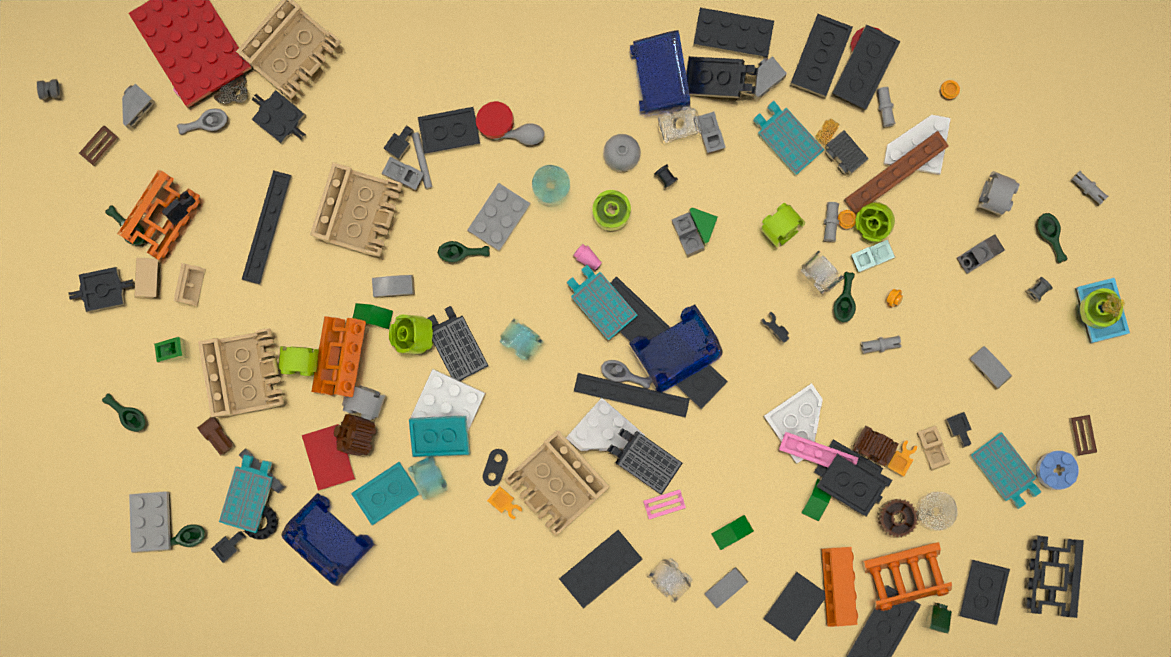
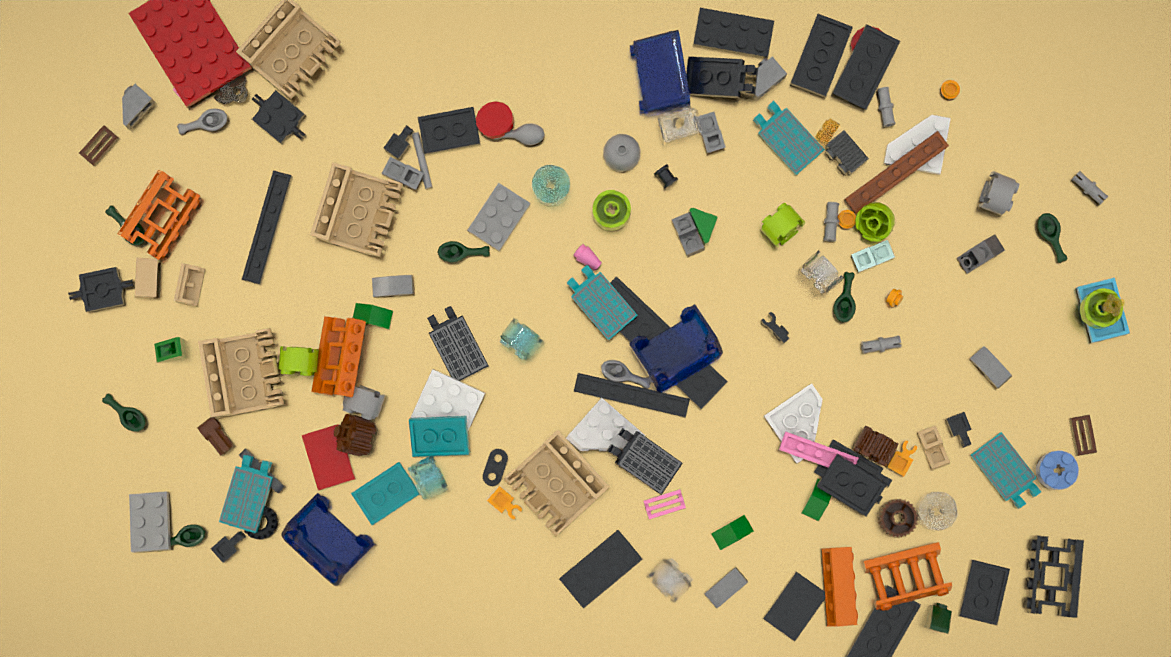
dark grey wheel [37,79,60,100] -> none
black plate [162,191,196,226] -> none
lime brick [389,314,433,354] -> none
dark grey bush [1027,277,1053,302] -> none

